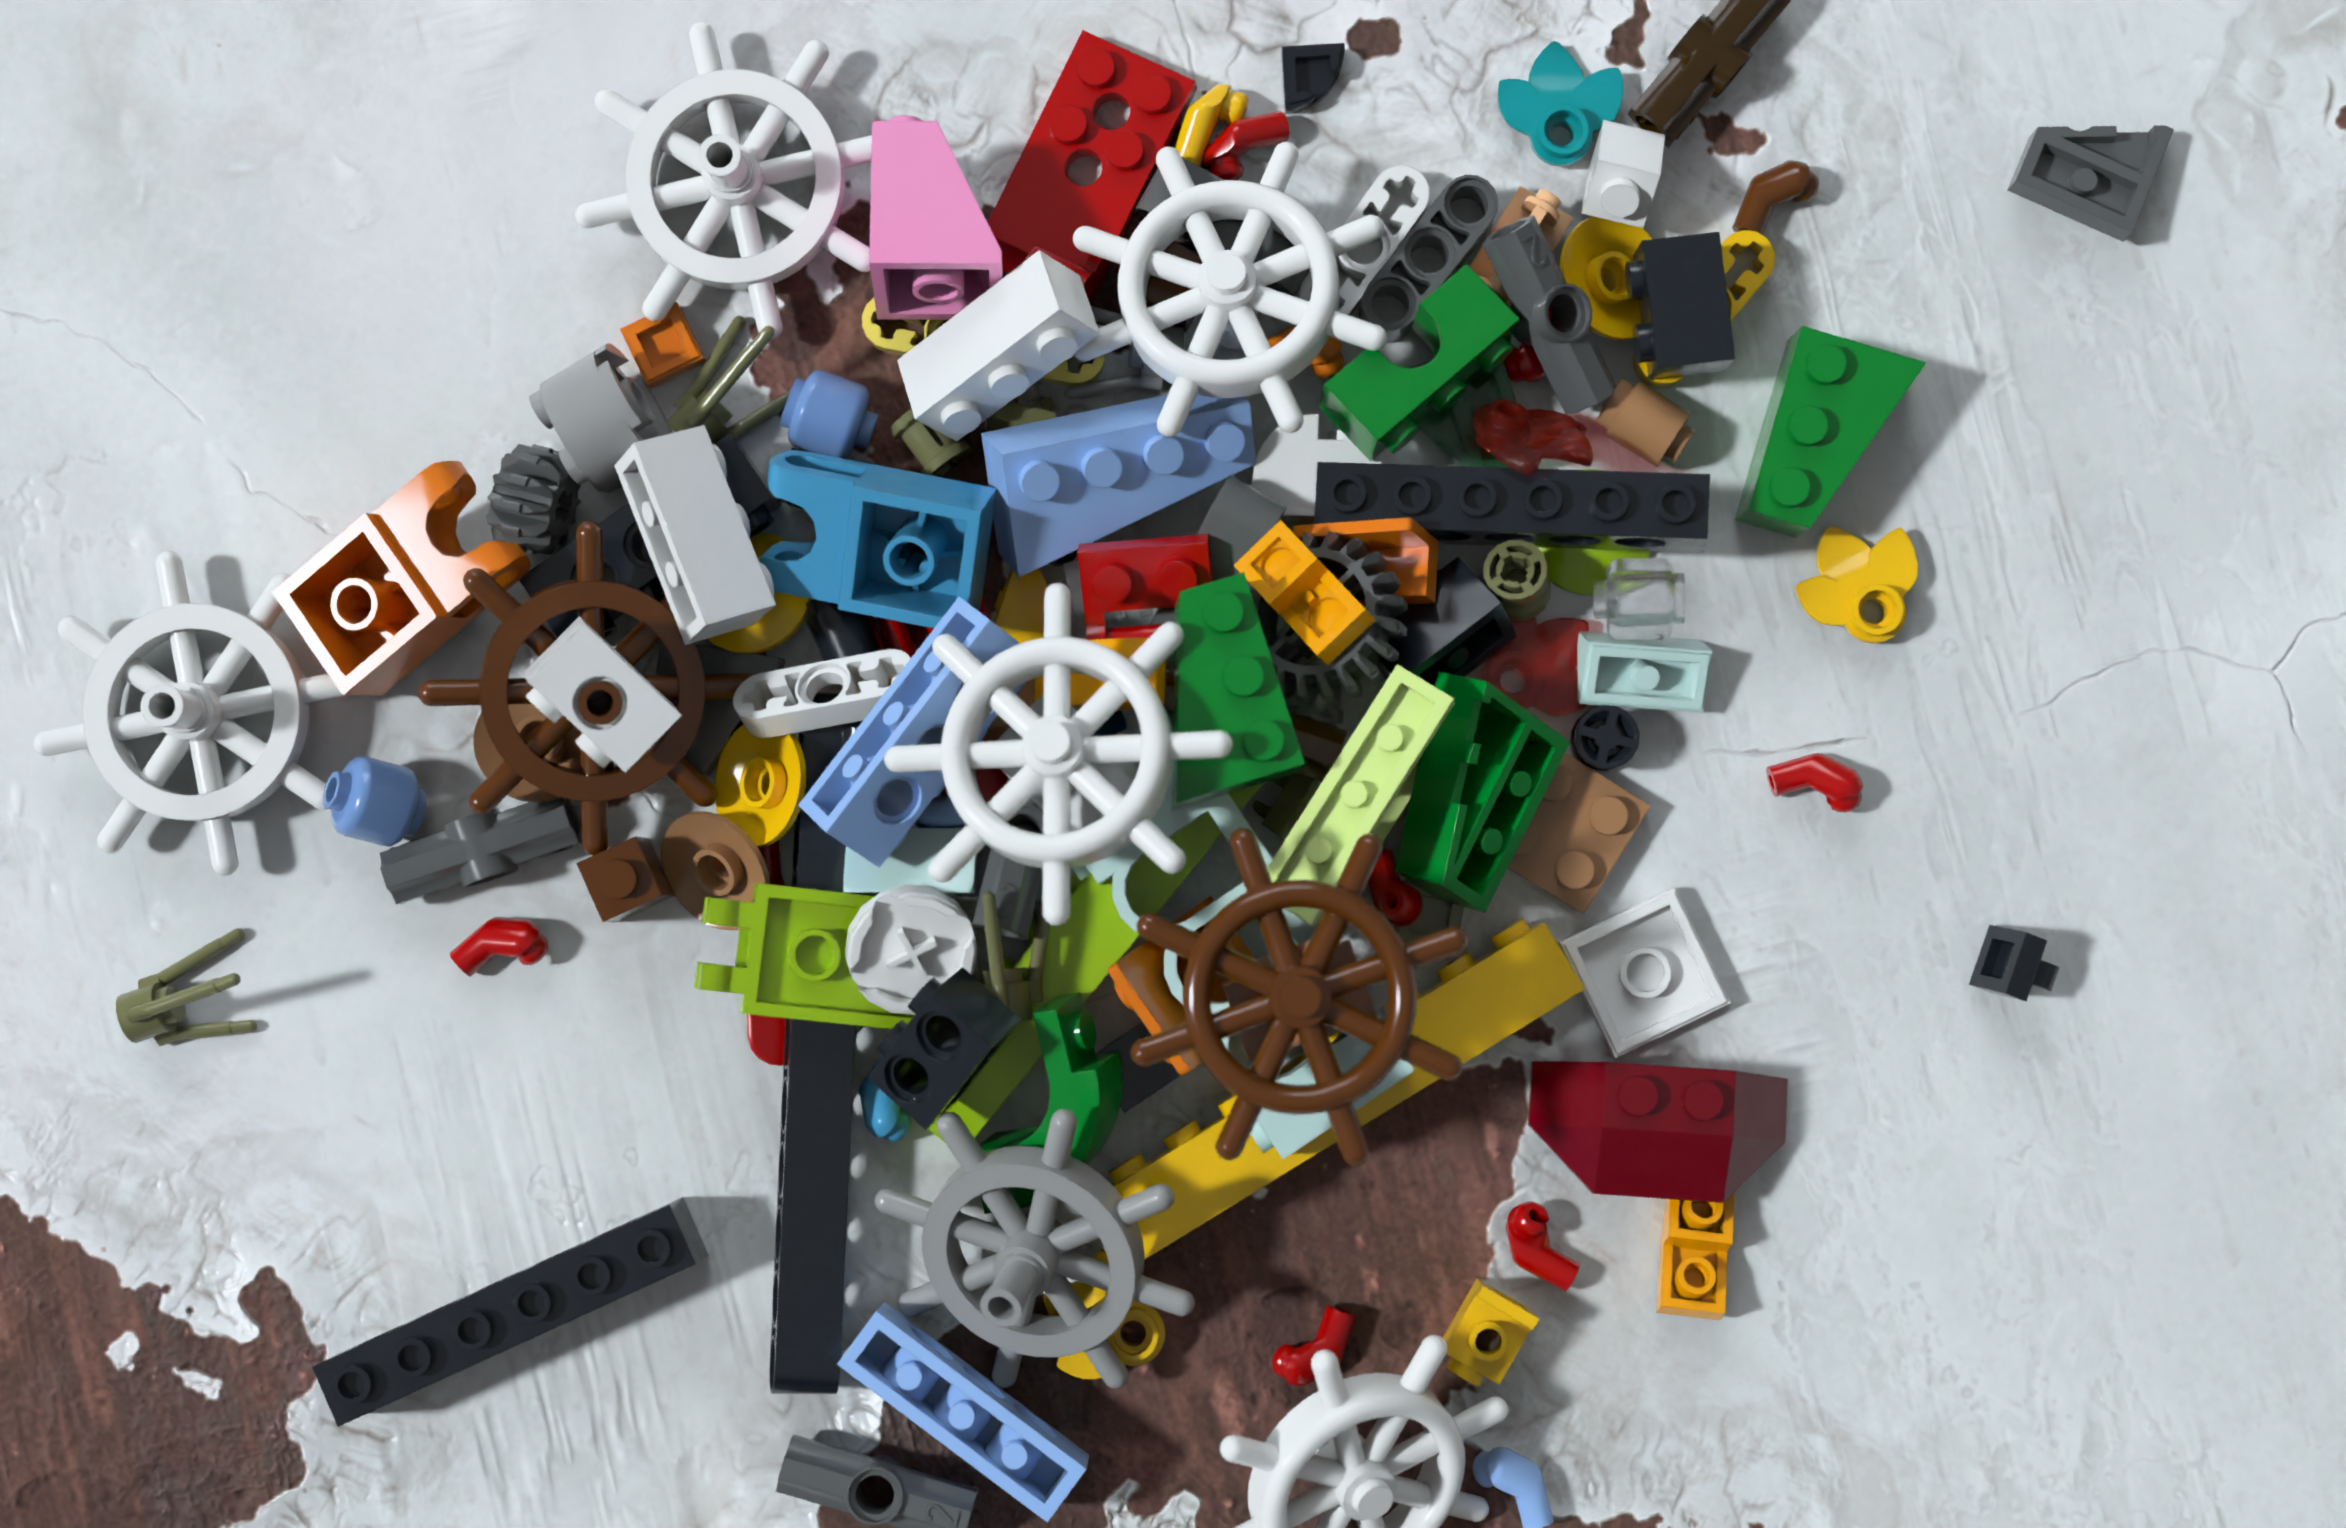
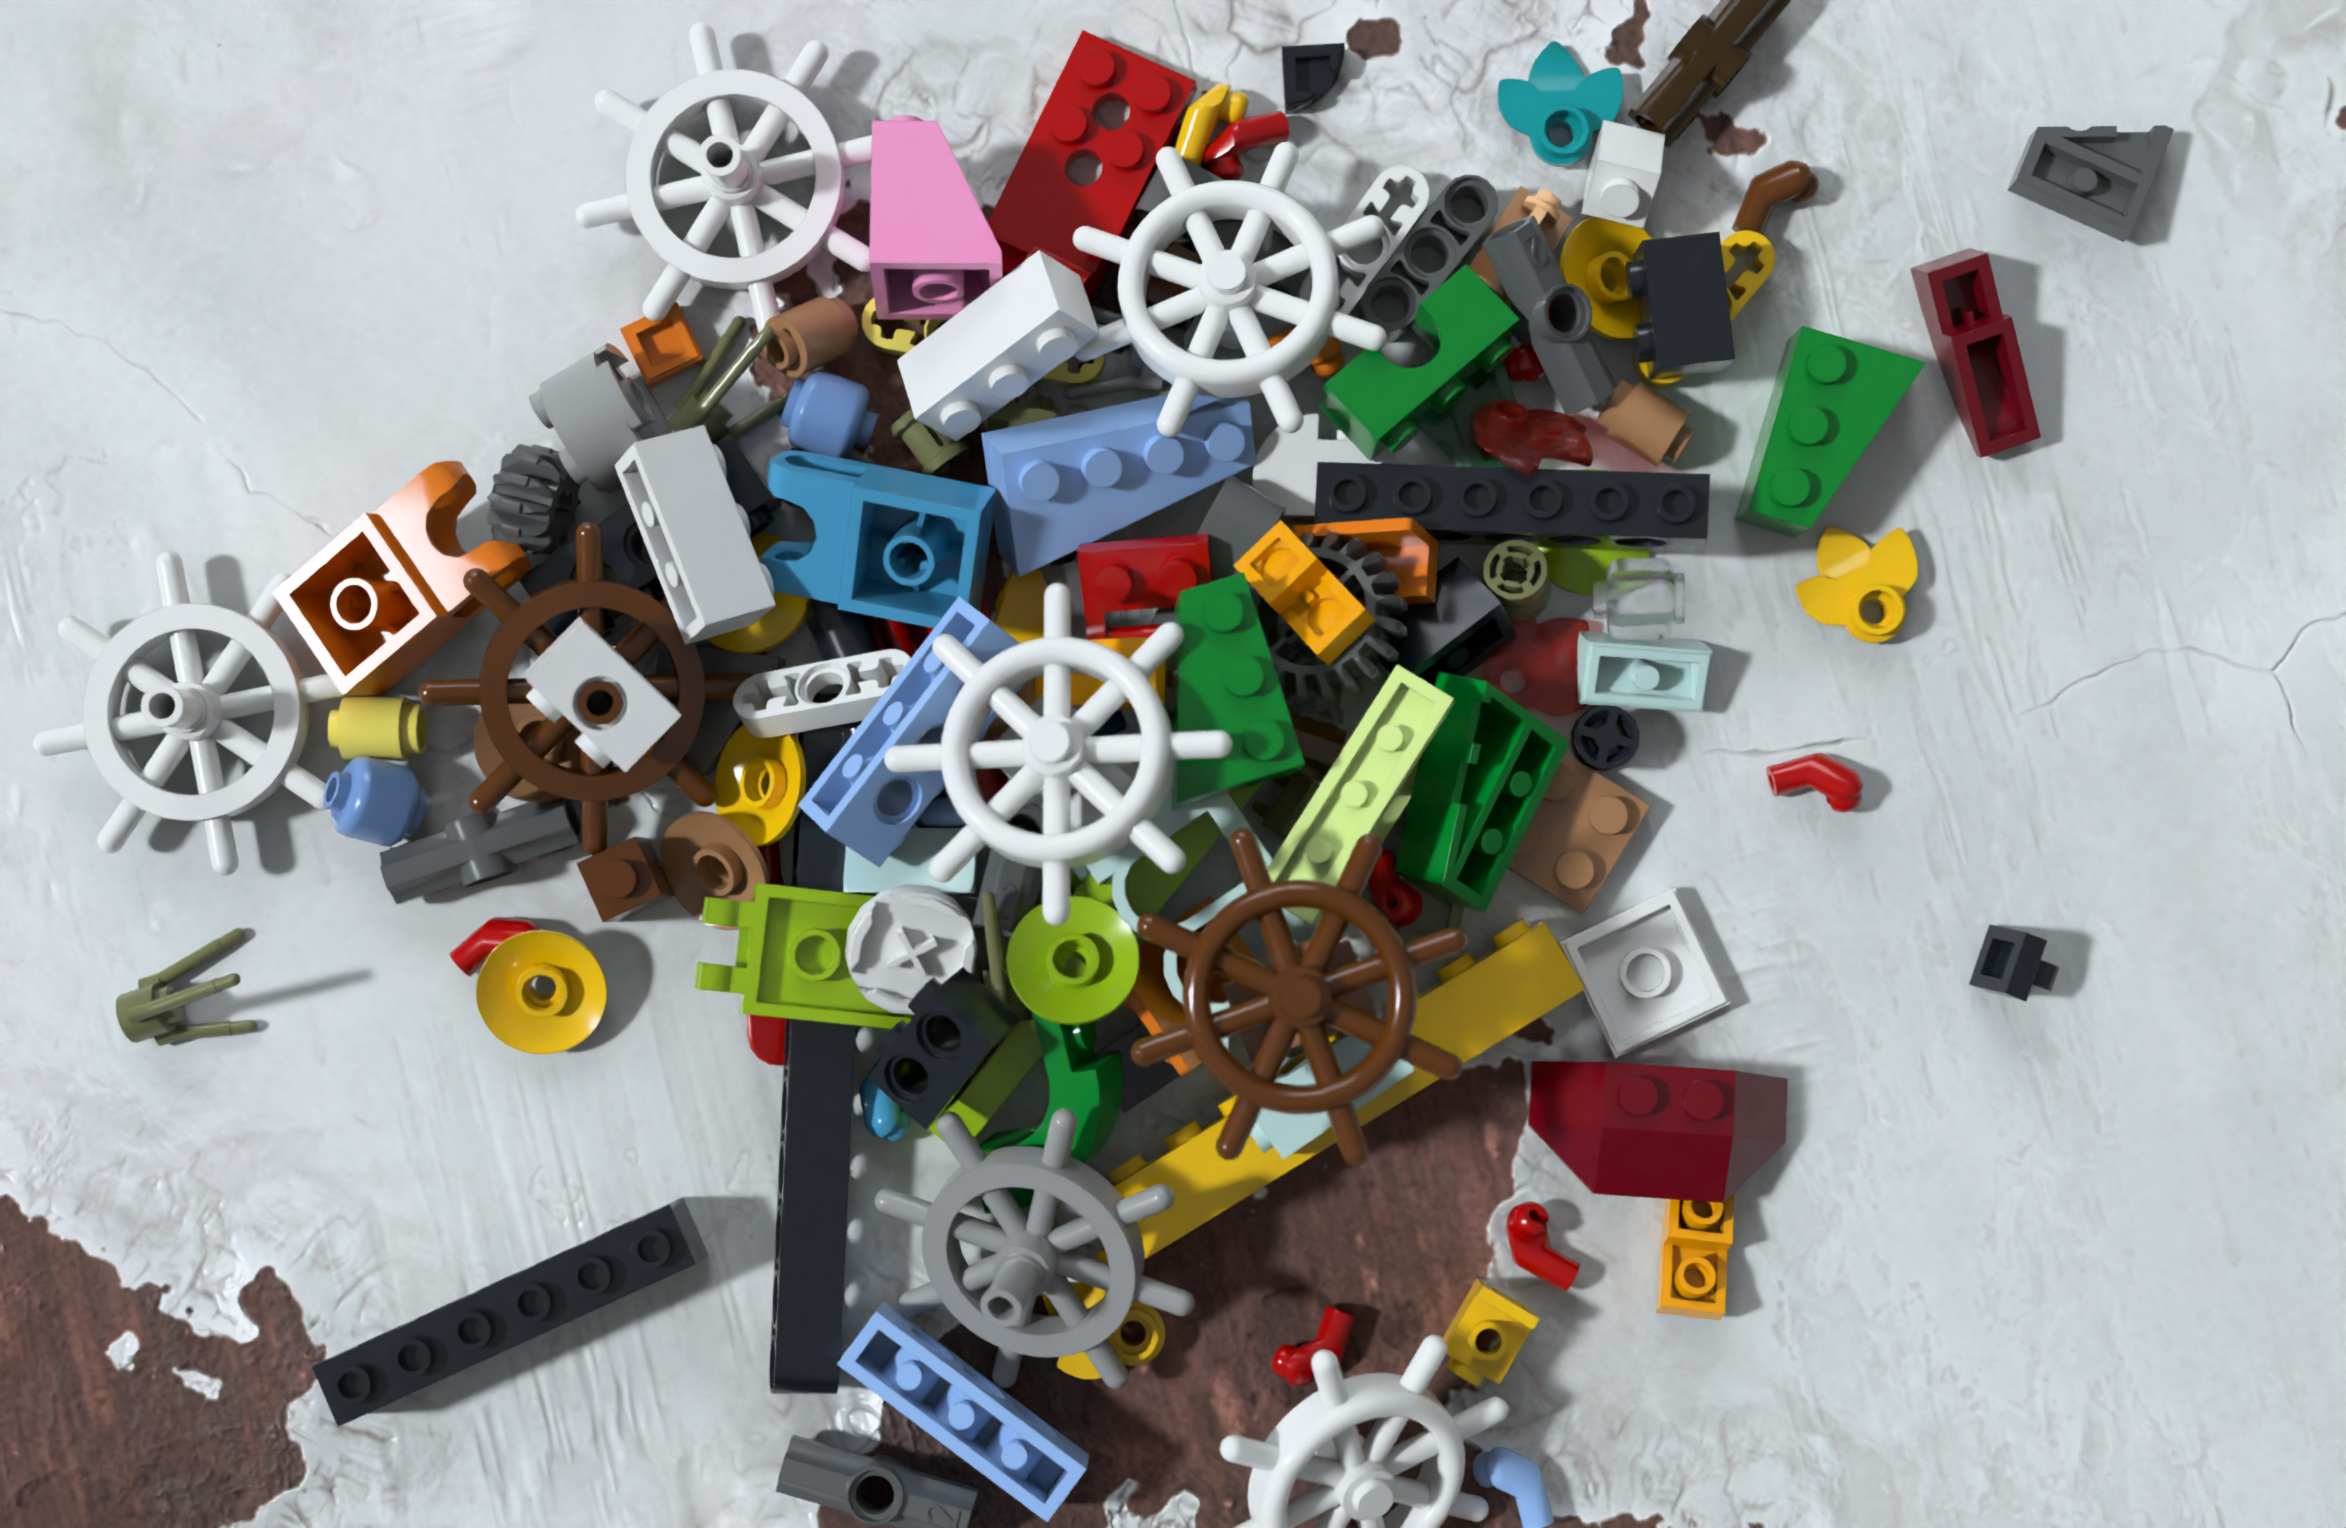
none -> light yellow brick [328,697,428,761]
none -> yellow dish [476,930,607,1054]
none -> medium nougat brick [763,297,858,377]
none -> lime dish [1007,896,1139,1025]
none -> dark red slope [1910,248,2041,458]

